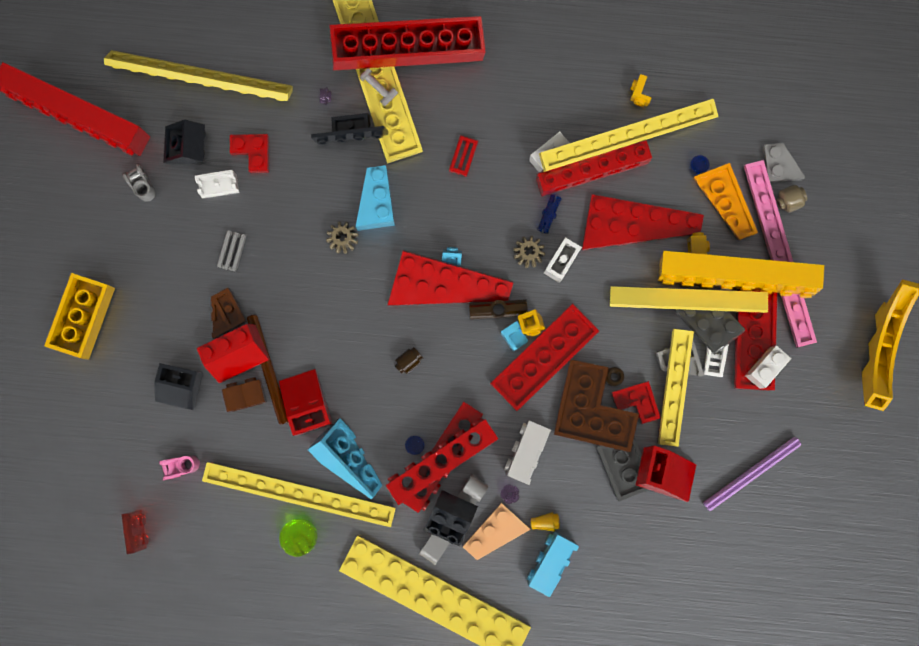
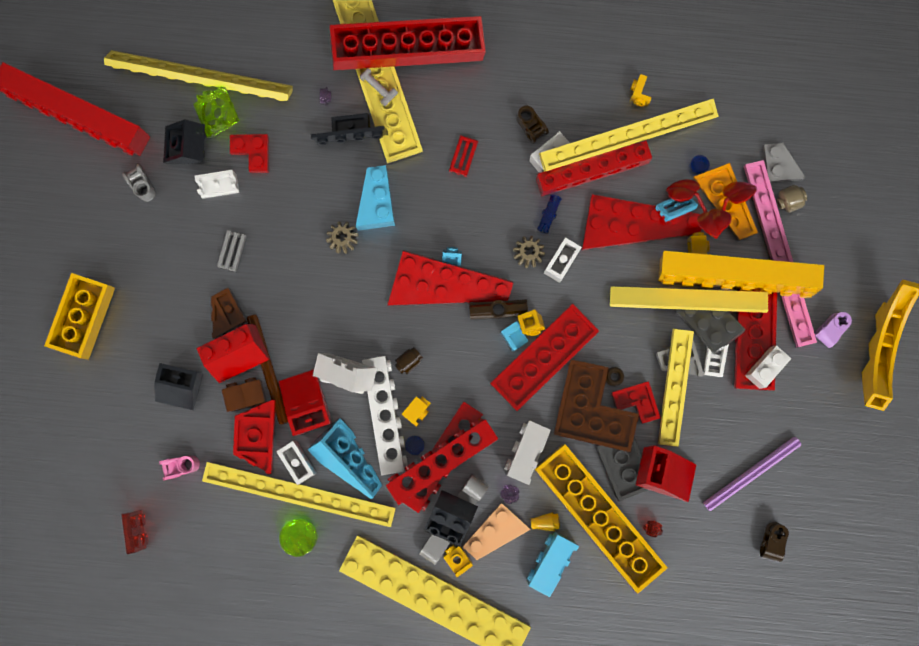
none -> clear neon green piece [193,86,240,138]
none -> red wing [233,399,276,474]
none -> white brick [276,441,317,485]
none -> white wedge [313,353,377,394]
none -> white brick [362,356,408,476]
none -> yellow brick [402,396,431,427]
none -> yellow brick [443,544,473,577]
none -> dark brown piece [517,105,549,144]
none -> yellow brick [534,444,668,594]
none -> clear red plate [643,520,663,537]
none -> medium azure tile [655,198,698,222]
none -> red plant [666,179,757,239]
none -> dark brown piece [760,522,789,562]
none -> lavender piece [814,312,852,348]

